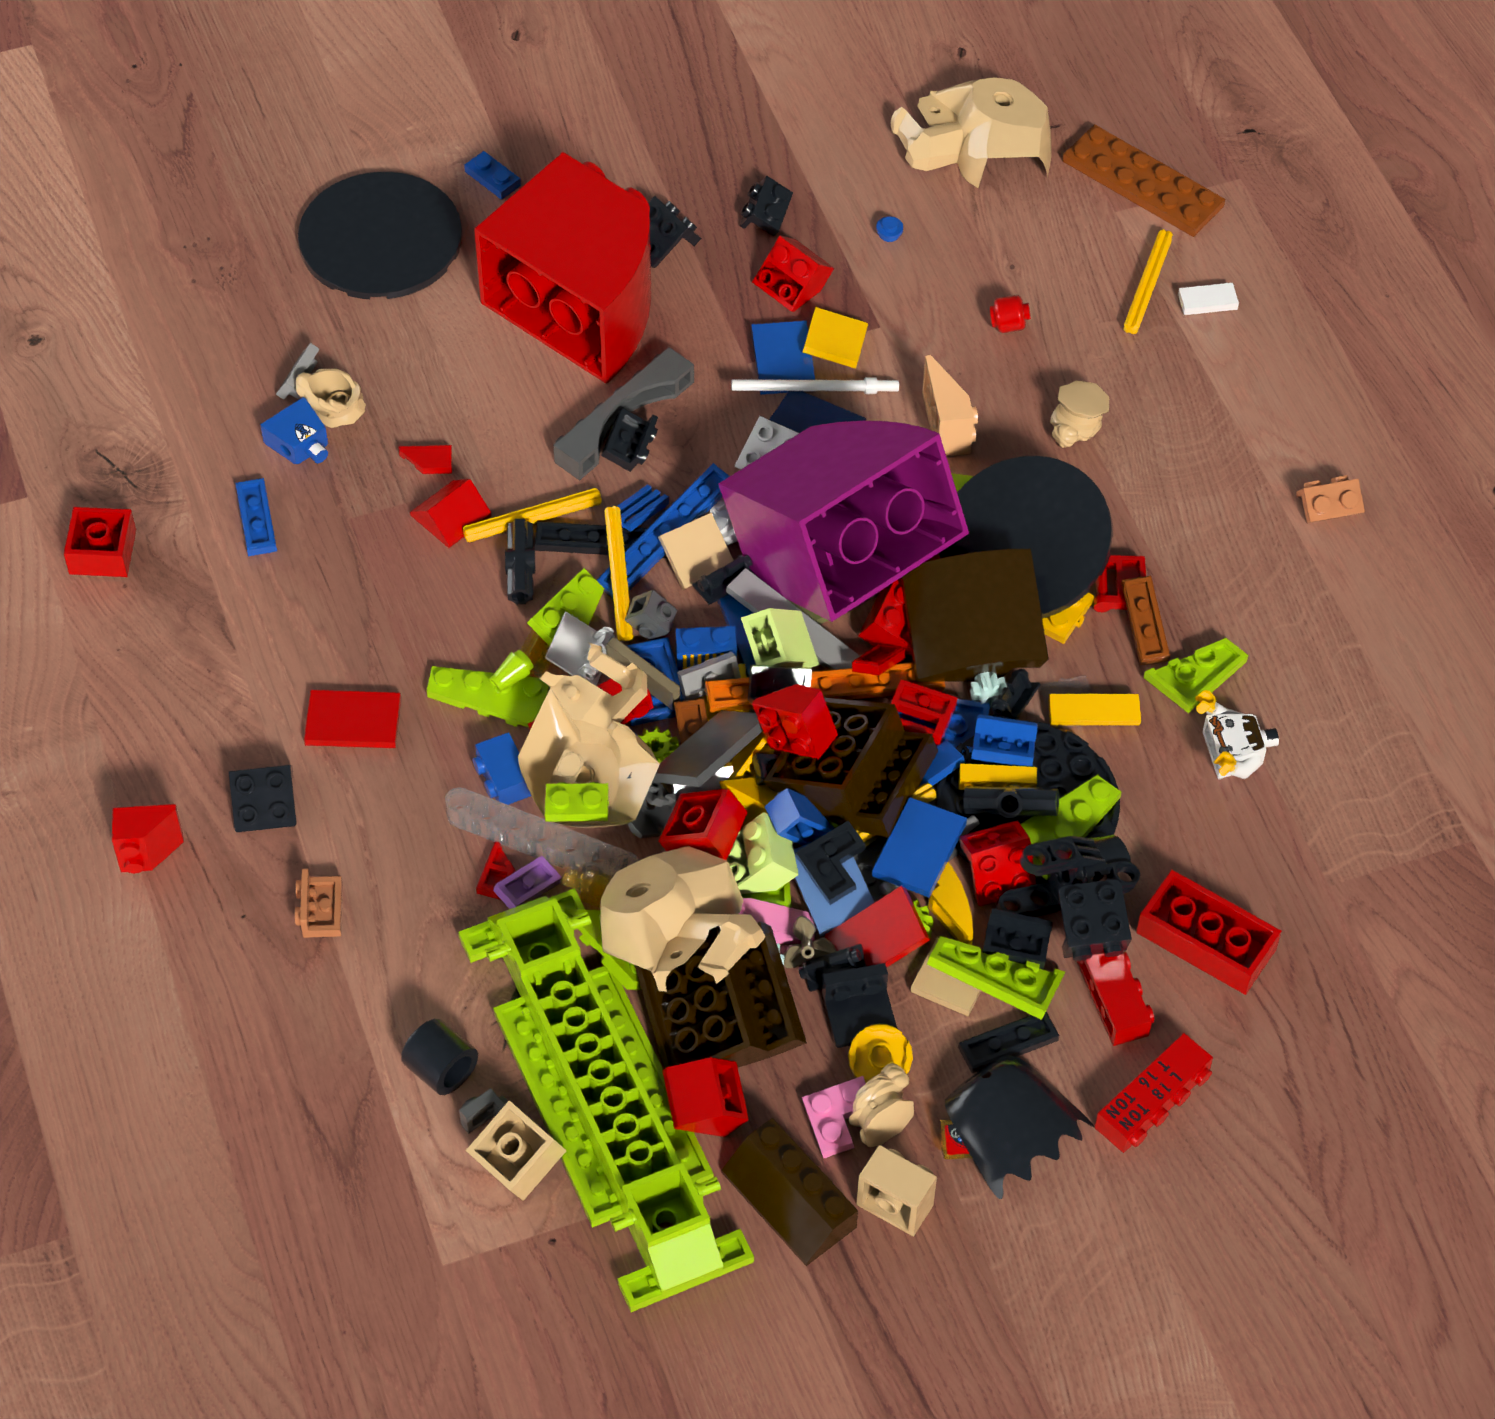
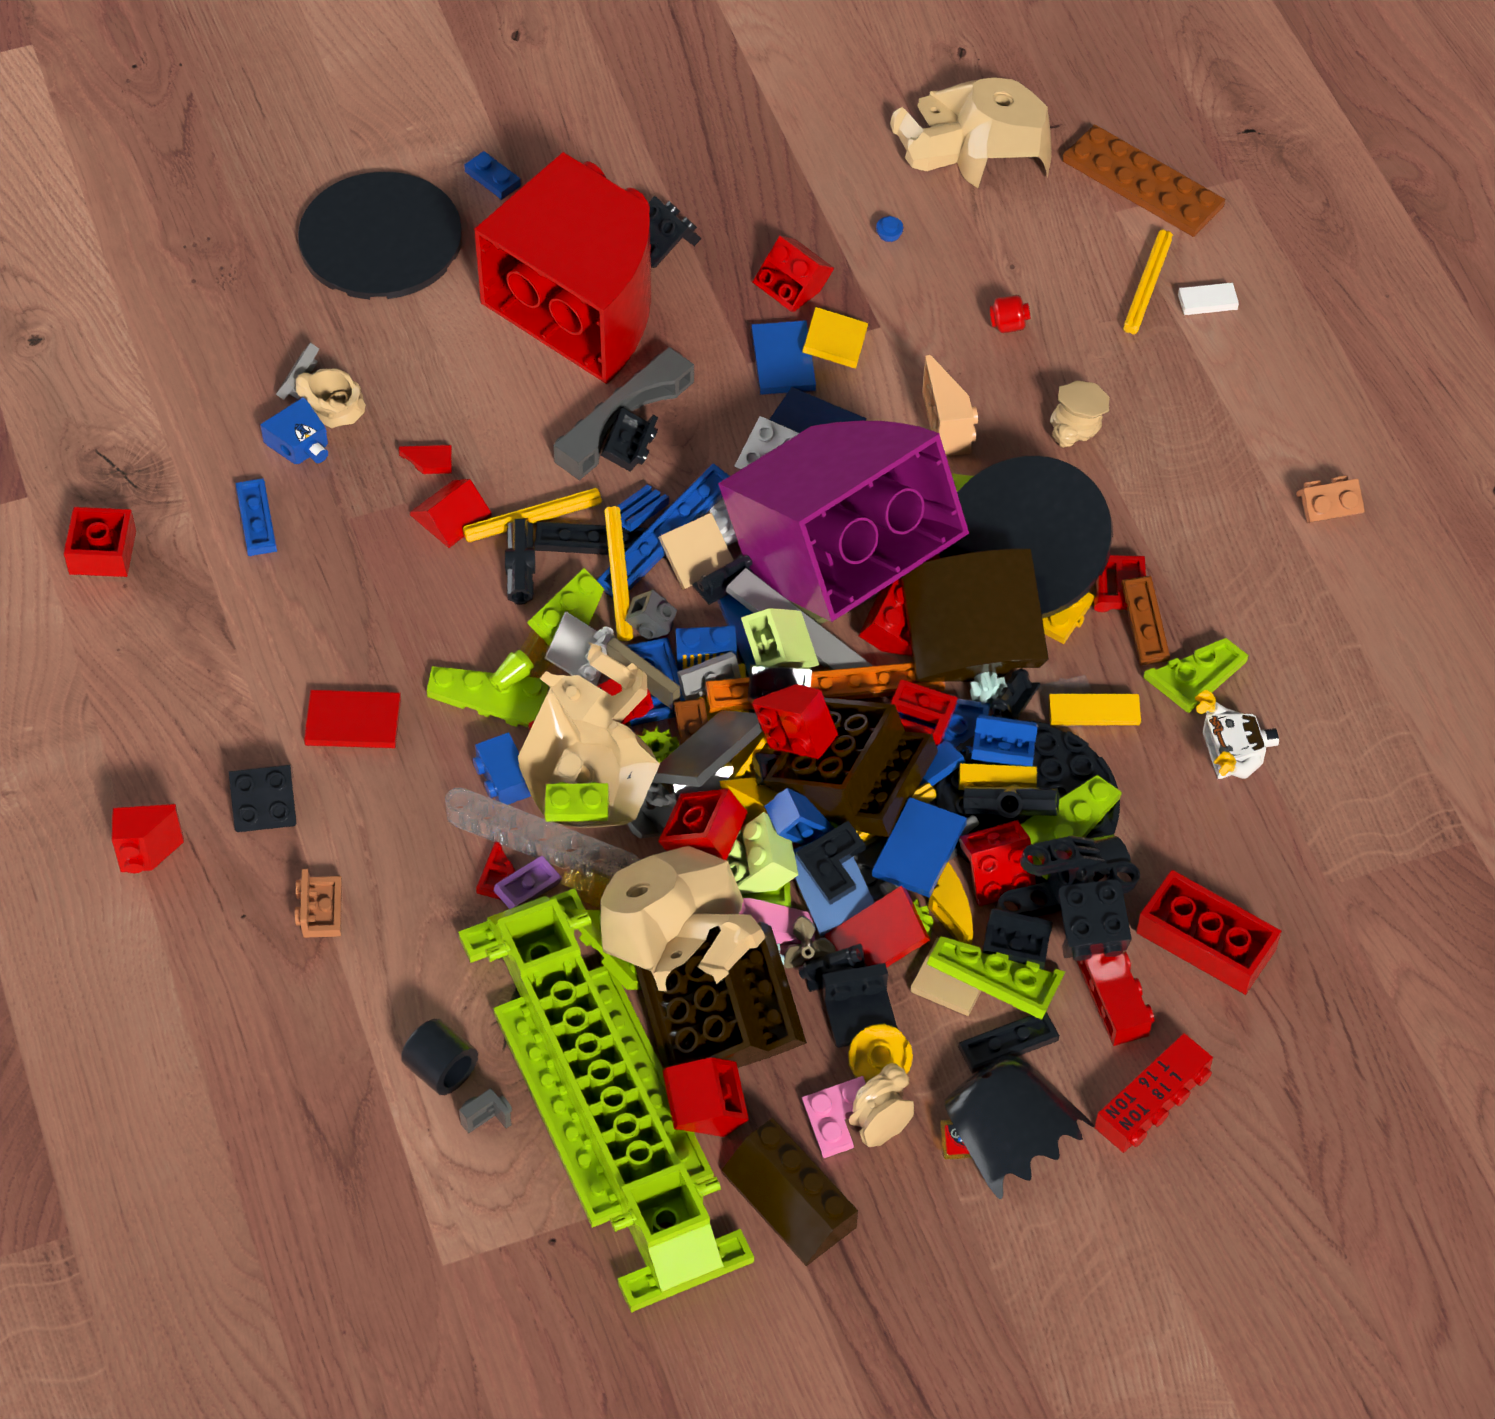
tan brick [466,1100,567,1201] -> none
white bar [731,377,899,394] -> none
black bracket [740,176,793,236] -> none
red tile [852,644,905,676] -> none
tan brick [856,1145,937,1237] -> none

